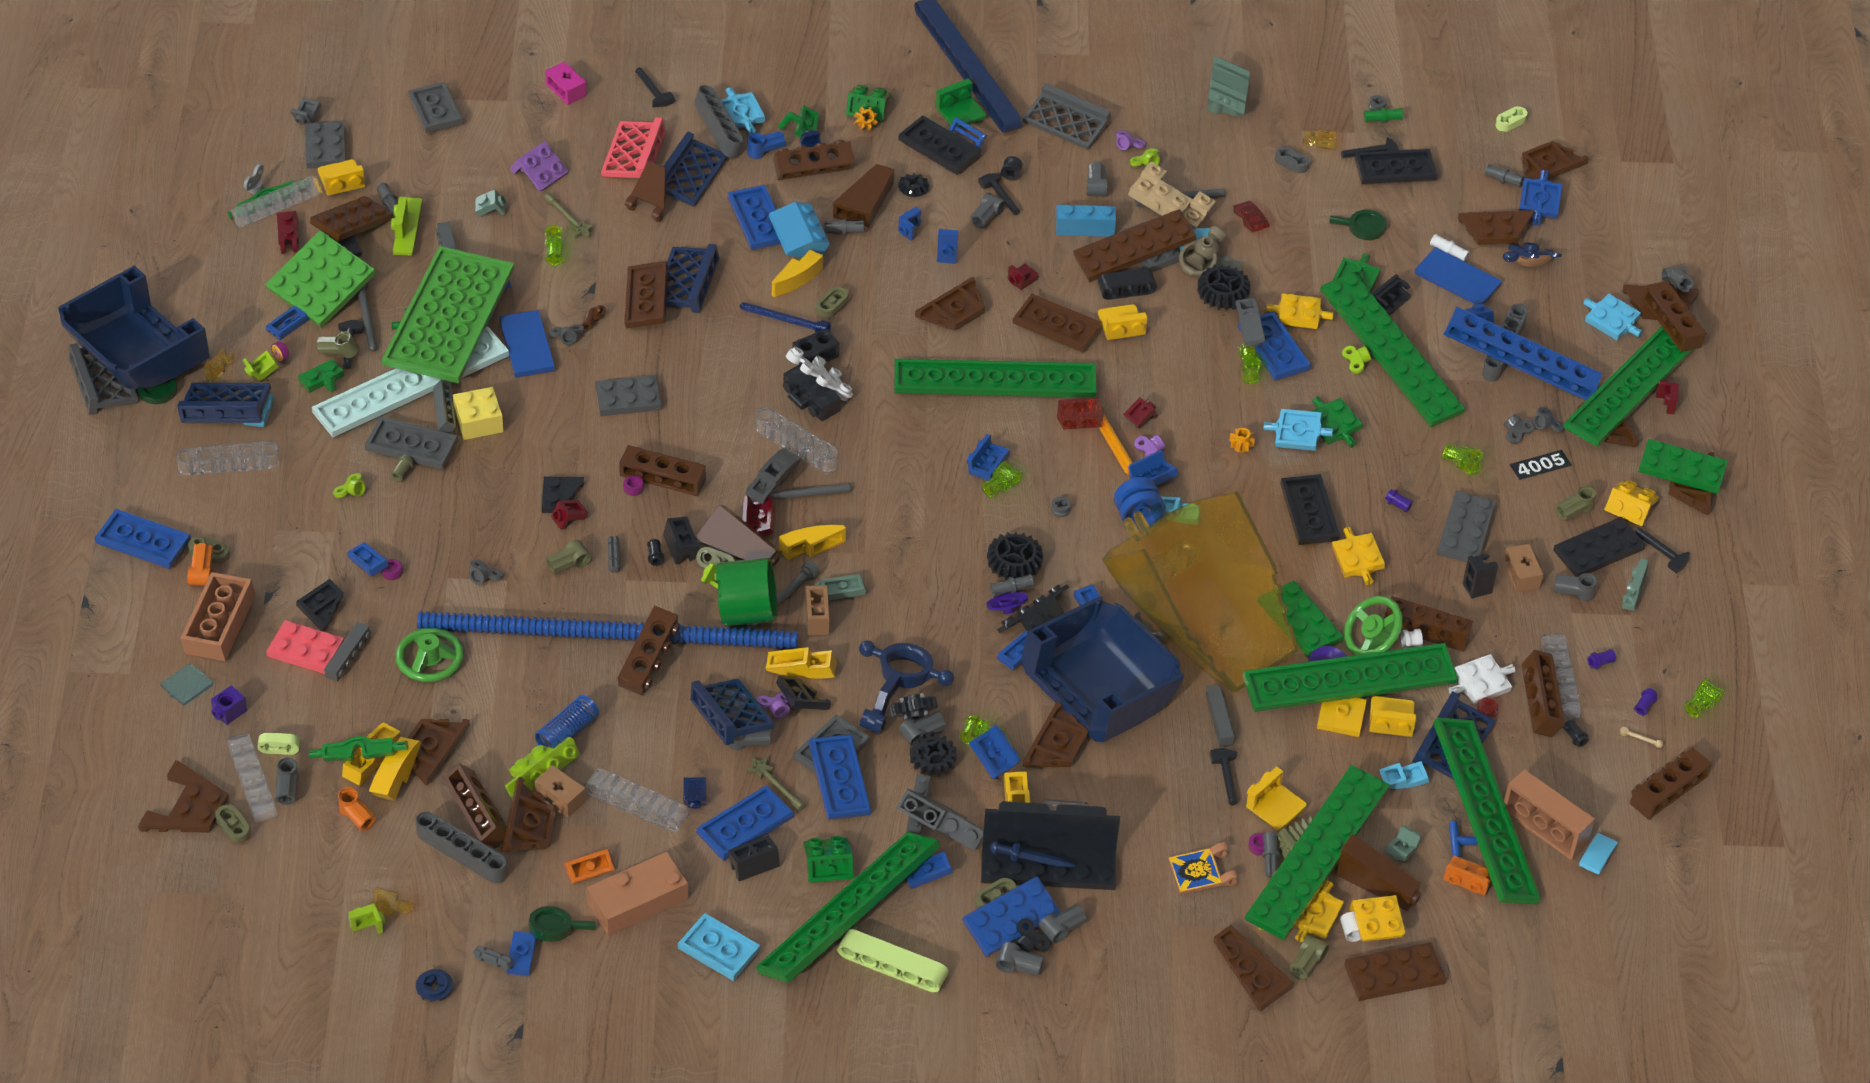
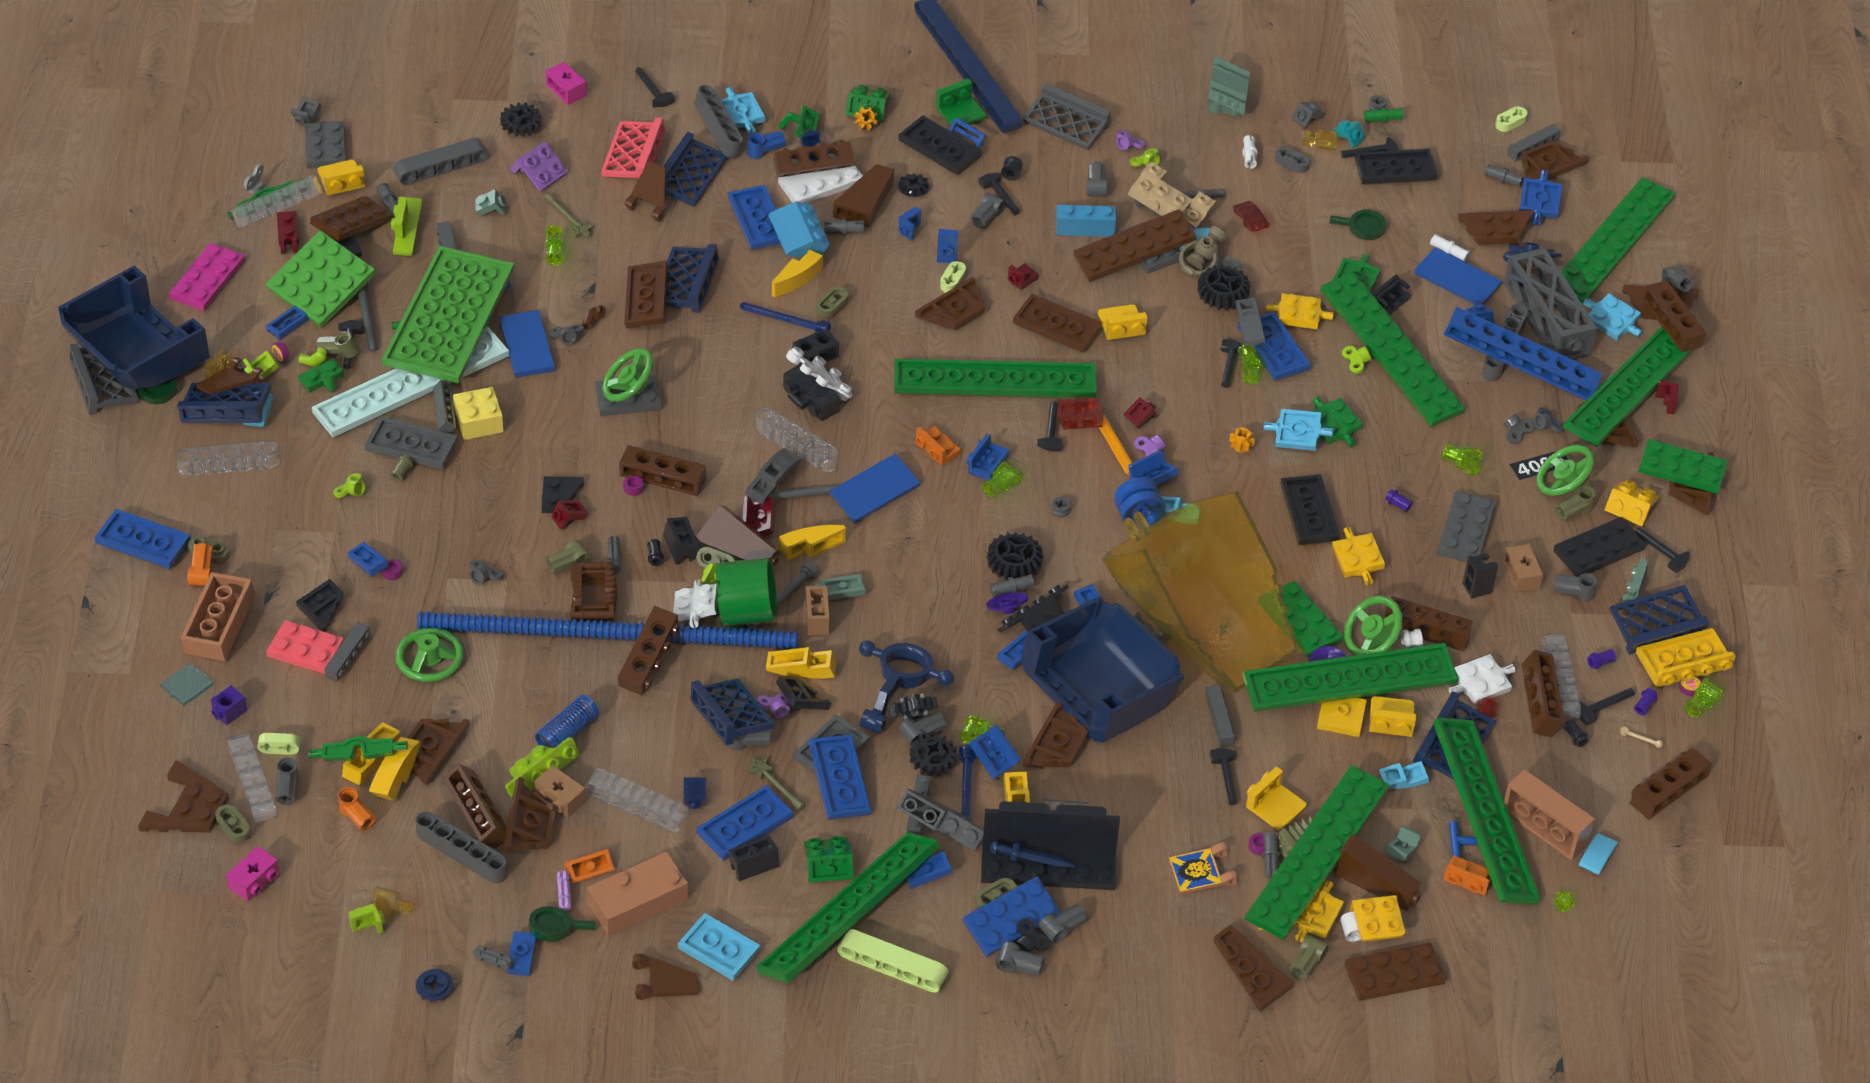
dark grey plate [408,82,462,133] -> none
black beam [1097,268,1157,300] -> none
none -> dark pink plate [169,243,245,311]
none -> reddish brown flag [196,357,265,395]
none -> dark pink brick [226,846,279,901]
none -> lime arm [298,348,328,367]
none -> dark grey beam [393,138,488,185]
none -> black gear [500,102,542,137]
none -> lavender axle [557,870,571,911]
none -> reddish brown piece [570,561,617,622]
none -> bright green piece [602,348,654,402]
none -> reddish brown flag [632,953,698,1000]
none -> white plate [673,579,718,628]
none -> white wing [778,166,862,203]
none -> blue tile [830,453,920,524]
none -> orange bracket [915,425,961,466]
none -> yellowish green beam [940,261,966,293]
none -> clear blue piece [959,745,976,821]
none -> black piece [1037,401,1062,452]
none -> black piece [1221,339,1246,388]
none -> white pin [1242,135,1258,169]
none -> dark grey bracket [1292,101,1326,127]
none -> teal bracket [1331,120,1365,147]
none -> dark grey piece [1504,248,1597,360]
none -> dark grey piece [1507,124,1561,162]
none -> bright green piece [1536,444,1594,497]
none -> green plate [1551,177,1676,306]
none -> clear neon green plate [1553,890,1575,912]
none -> black piece [1576,688,1634,726]
none -> dark blue fence [1609,585,1709,655]
none -> yellow bracket [1636,628,1736,687]
none -> tile [1679,676,1702,696]

